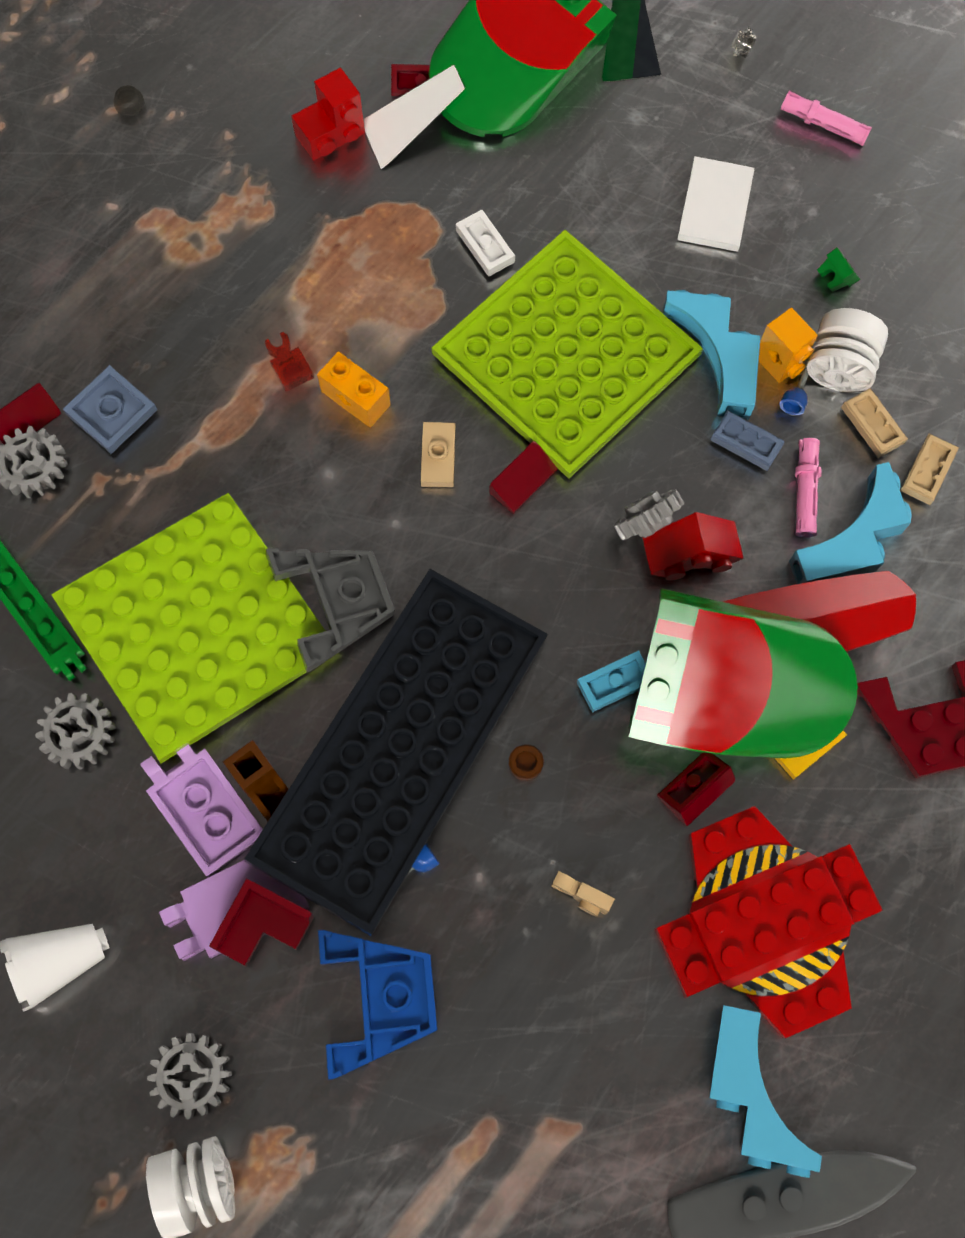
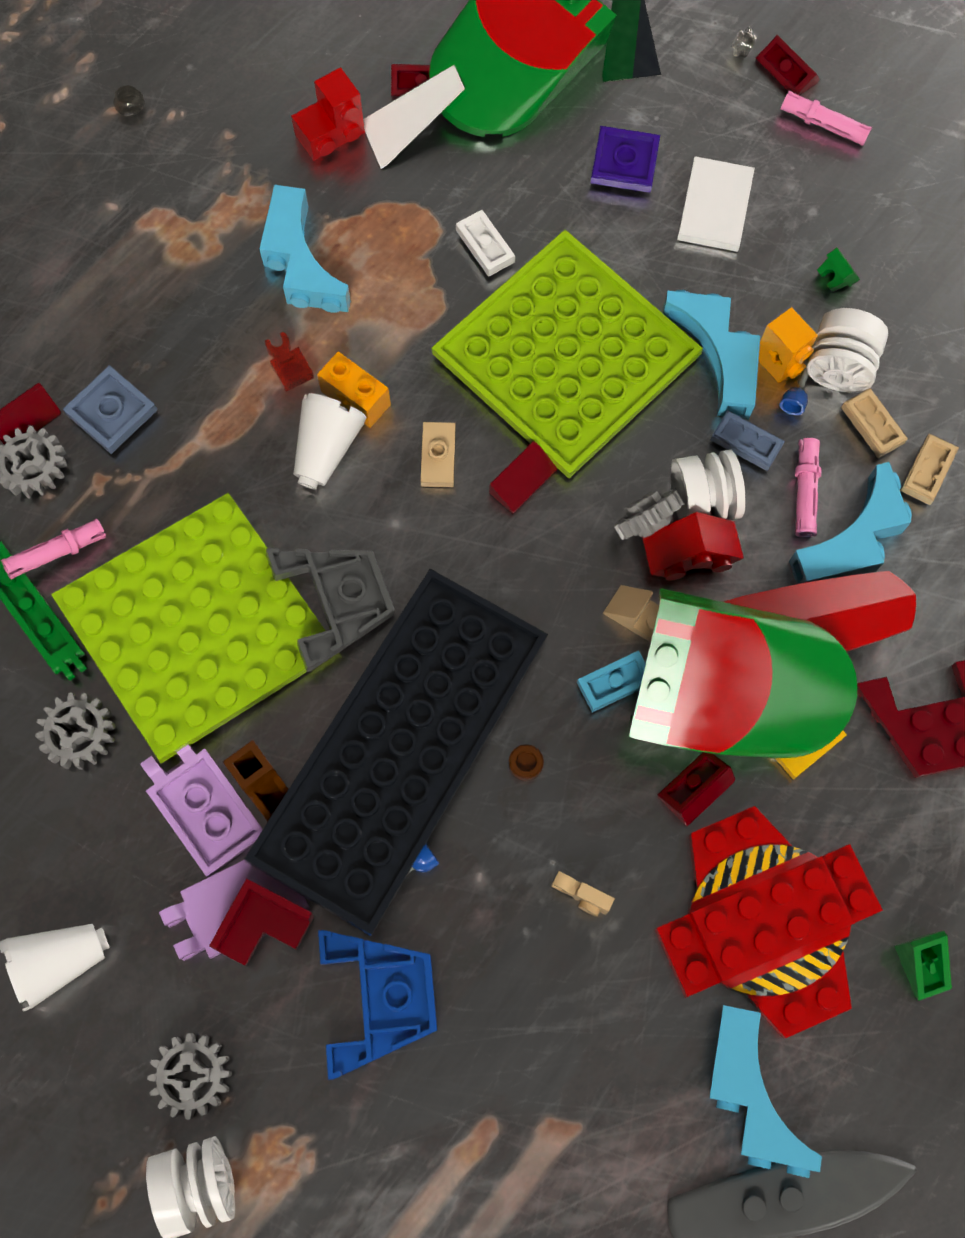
none -> bright pink pin [1,518,106,580]
none -> medium azure arch [259,185,351,313]
none -> white cone [293,393,367,490]
none -> dark purple plate [591,126,660,193]
none -> tan slope [603,585,659,642]
none -> white wheel [670,449,745,520]
none -> dark red slope [756,35,820,96]
none -> green slope [894,931,952,1001]

